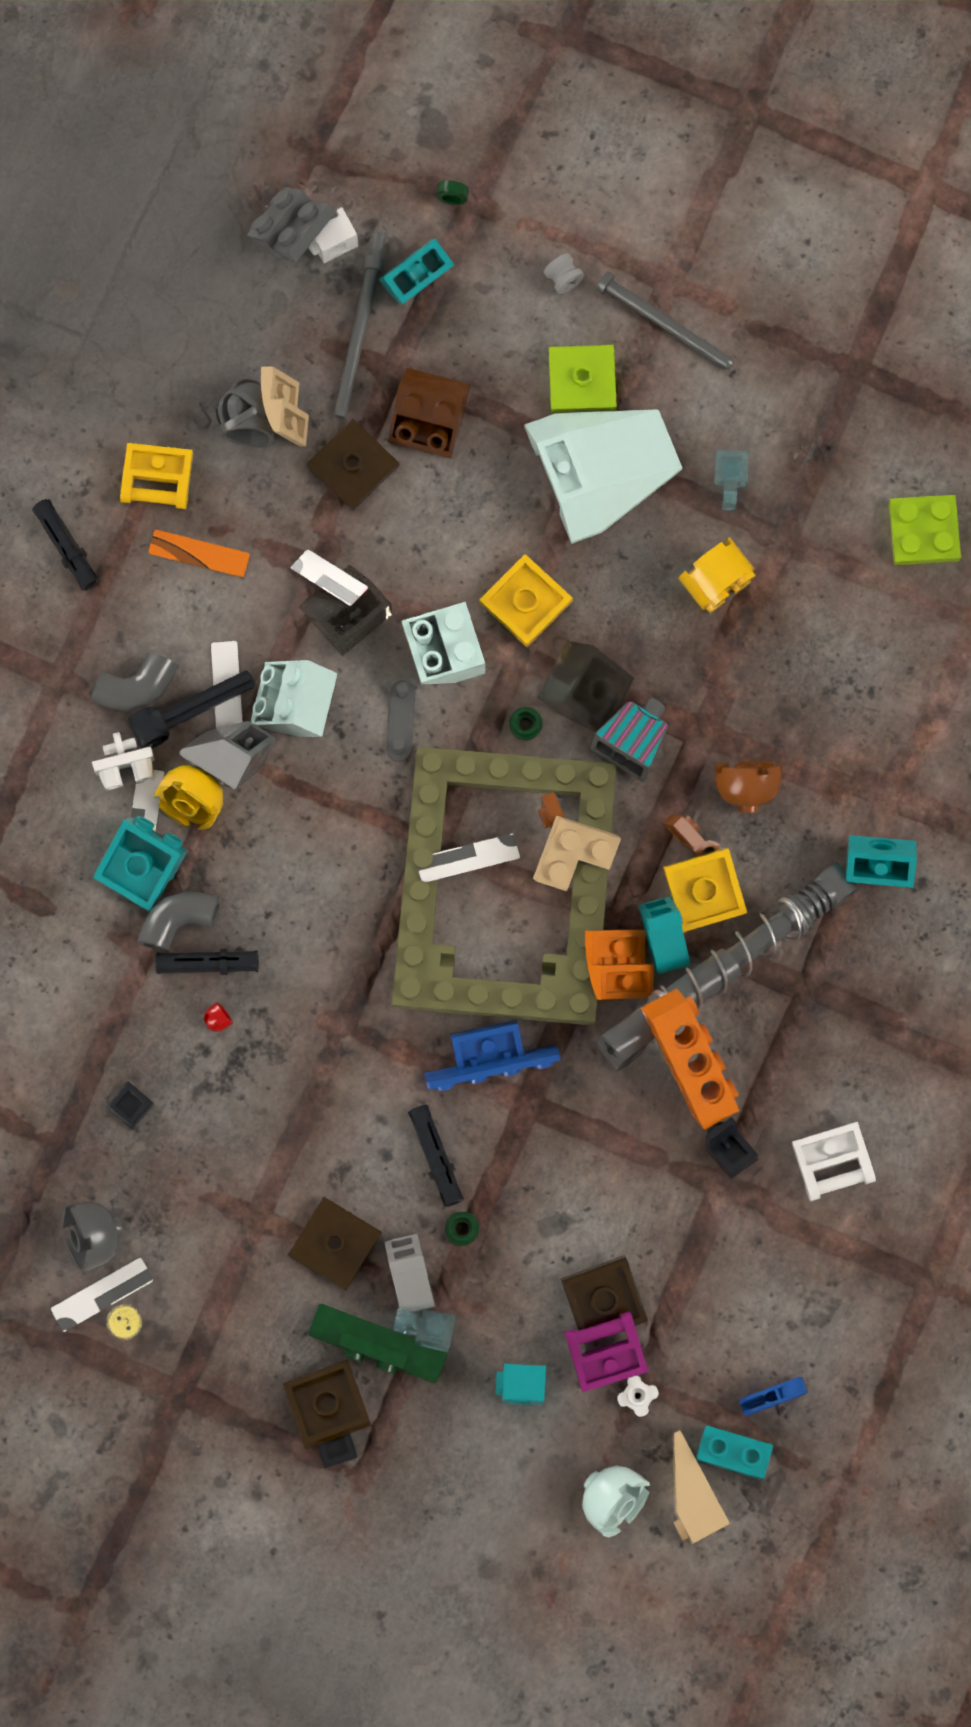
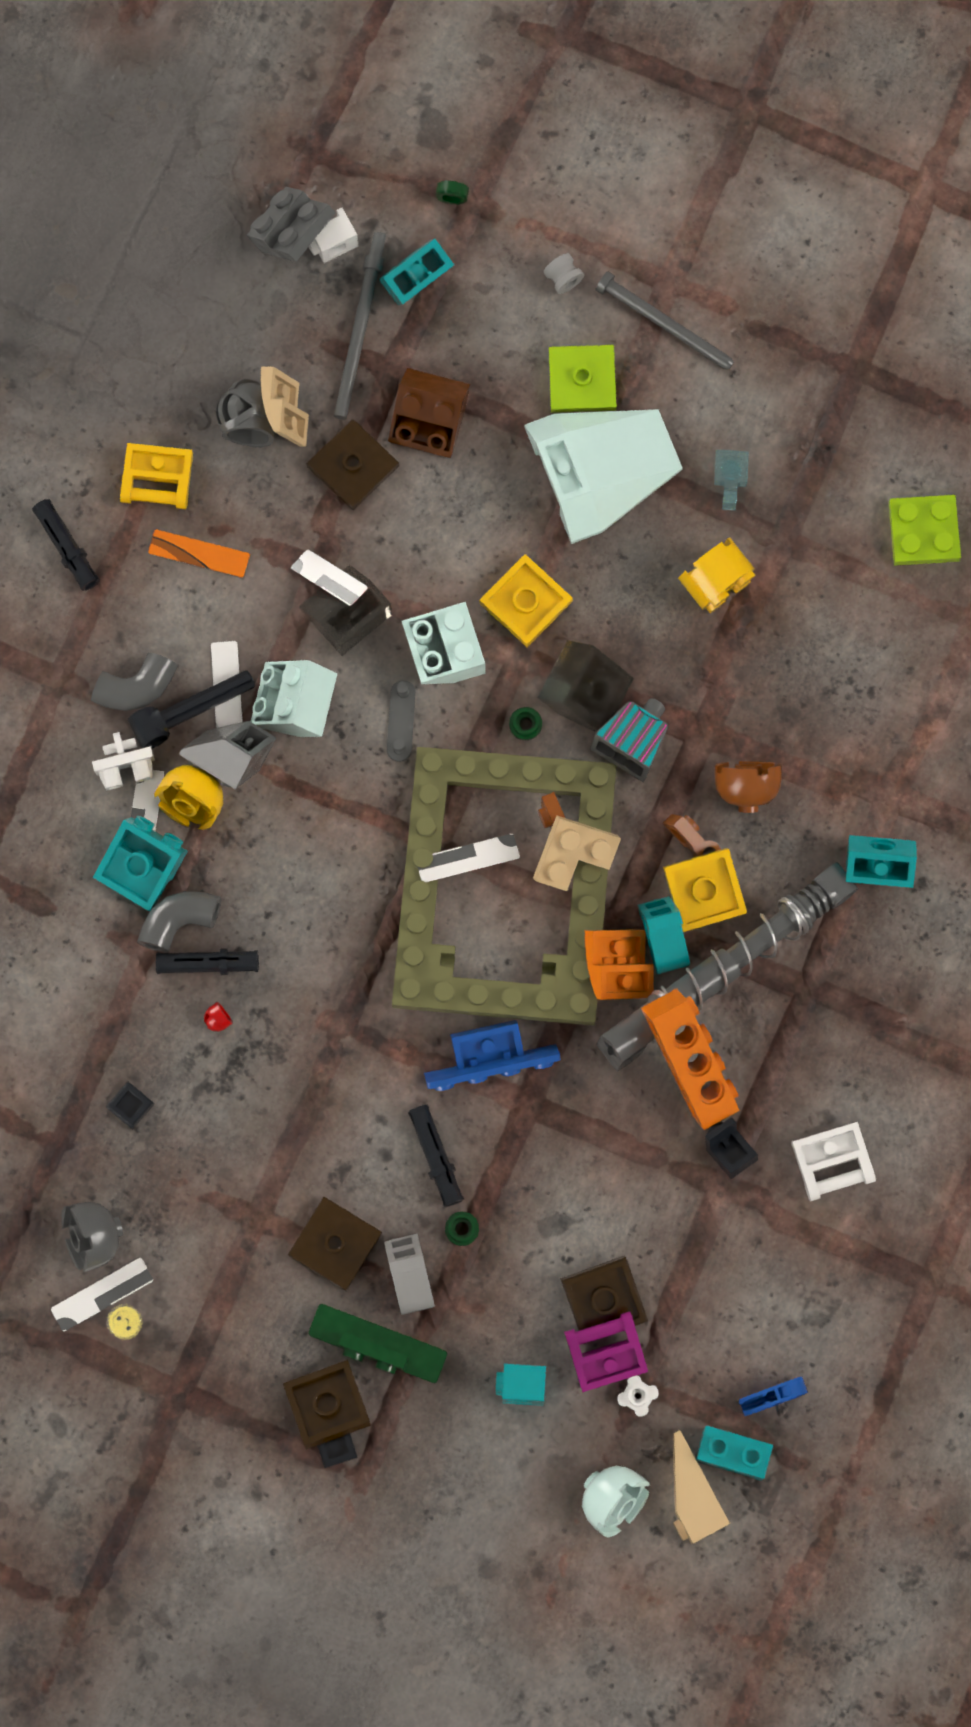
clear light blue plate [393,1309,456,1353] -> none

